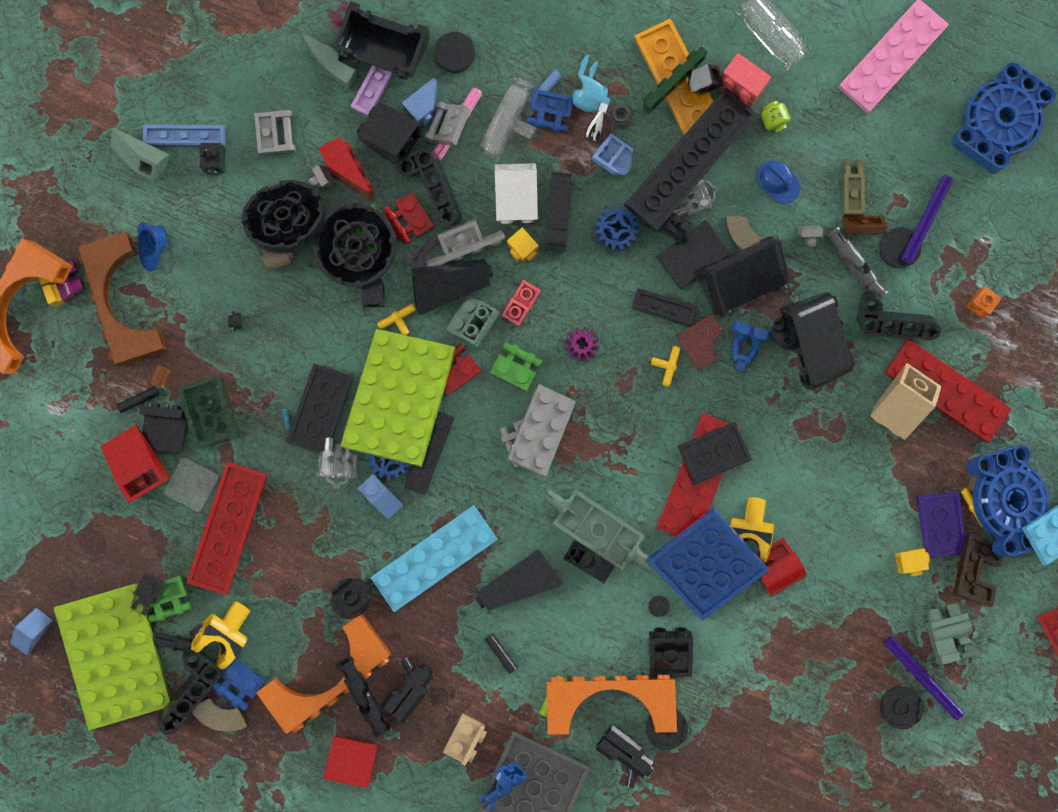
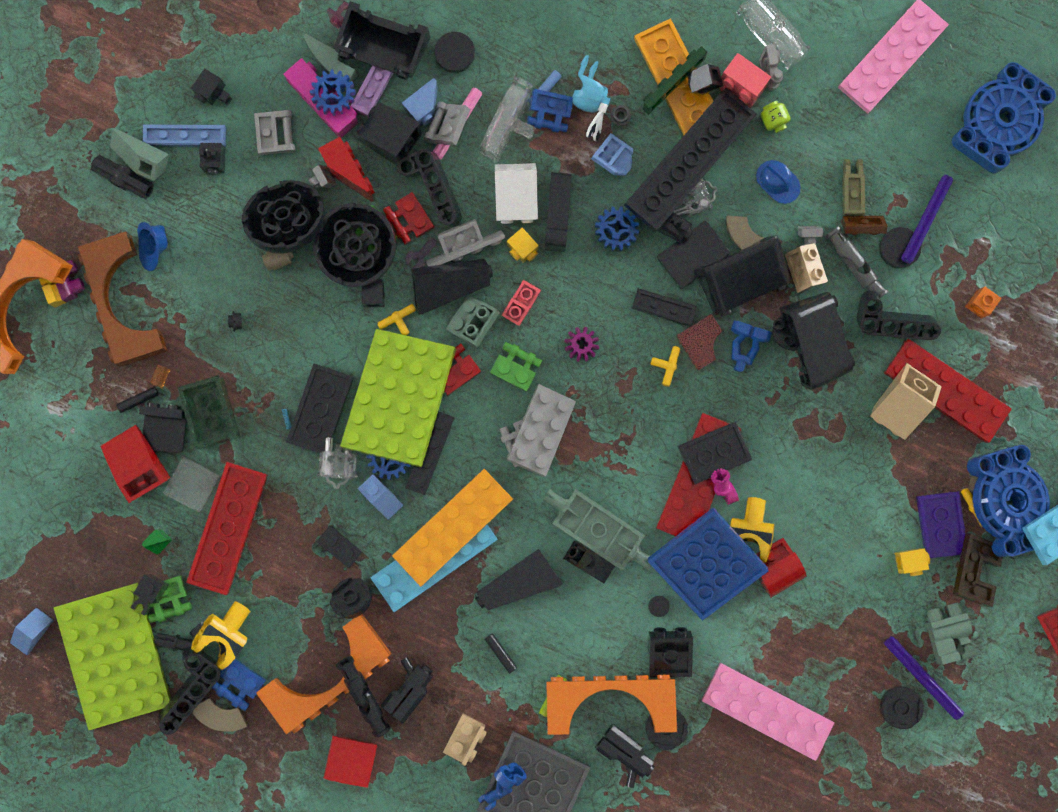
none -> black piece [90,155,154,200]
none -> green slope [142,529,172,554]
none -> black brick [191,68,232,105]
none -> dark pink brick [283,58,358,138]
none -> blue gear [310,69,356,116]
none -> black plate [317,525,363,568]
none -> light orange plate [392,468,513,587]
none -> bright pink plate [701,663,834,761]
none -> dark pink connector [711,468,739,505]
none -> light grey plate [759,44,783,91]
none -> tan bracket [785,243,828,293]

